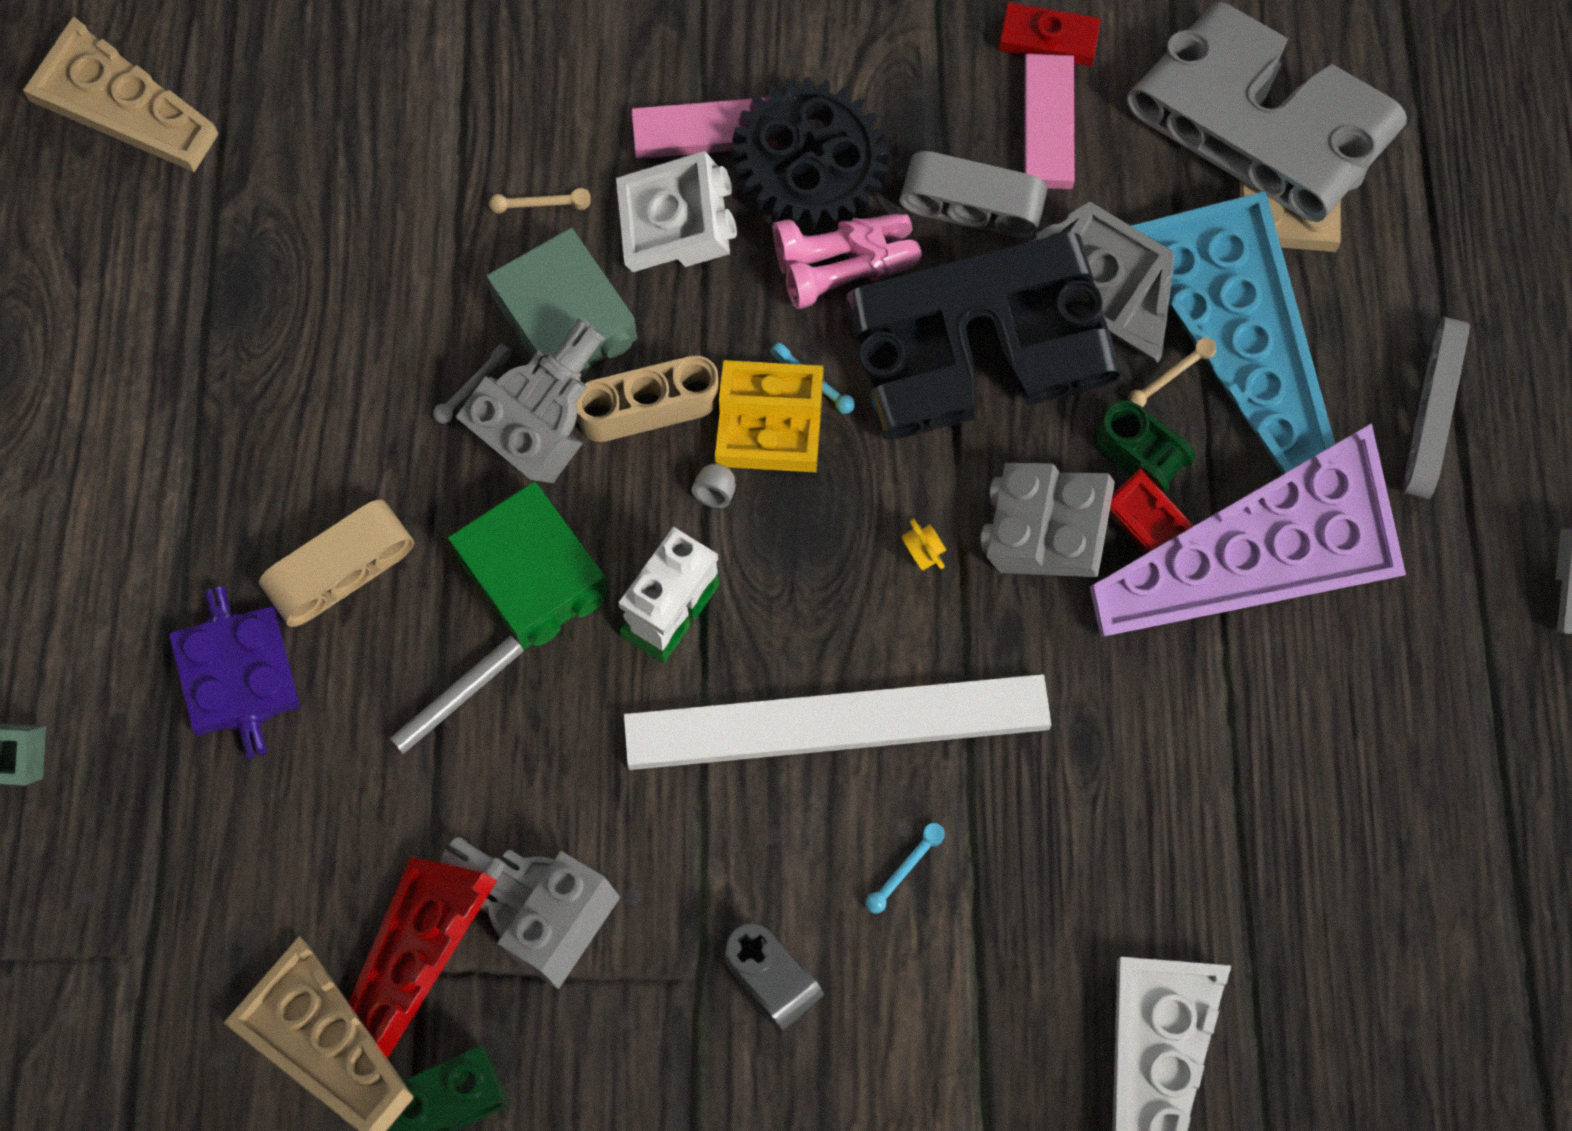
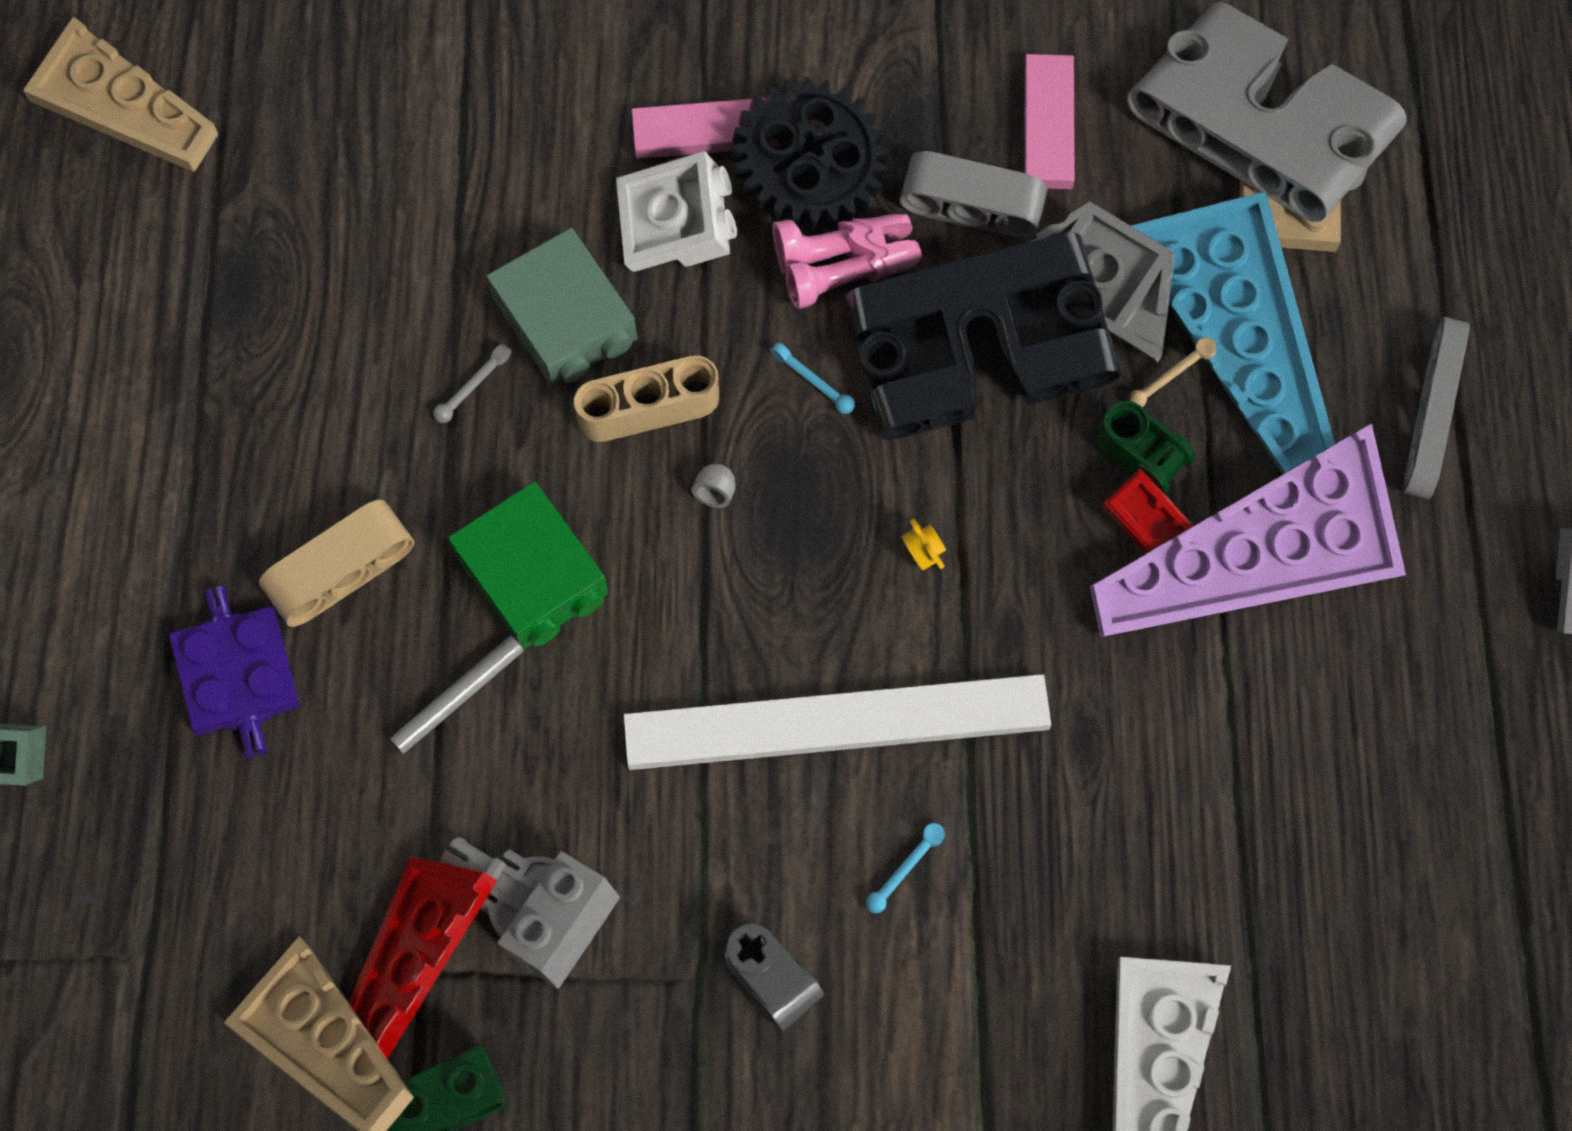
light grey brick [456,317,606,483] -> none
tan hinge [489,188,591,214] -> none
white hips [619,527,719,664] -> none
yellow slope [715,360,824,472] -> none
light grey plate [981,463,1115,577] -> none
red plate [999,2,1101,67] -> none

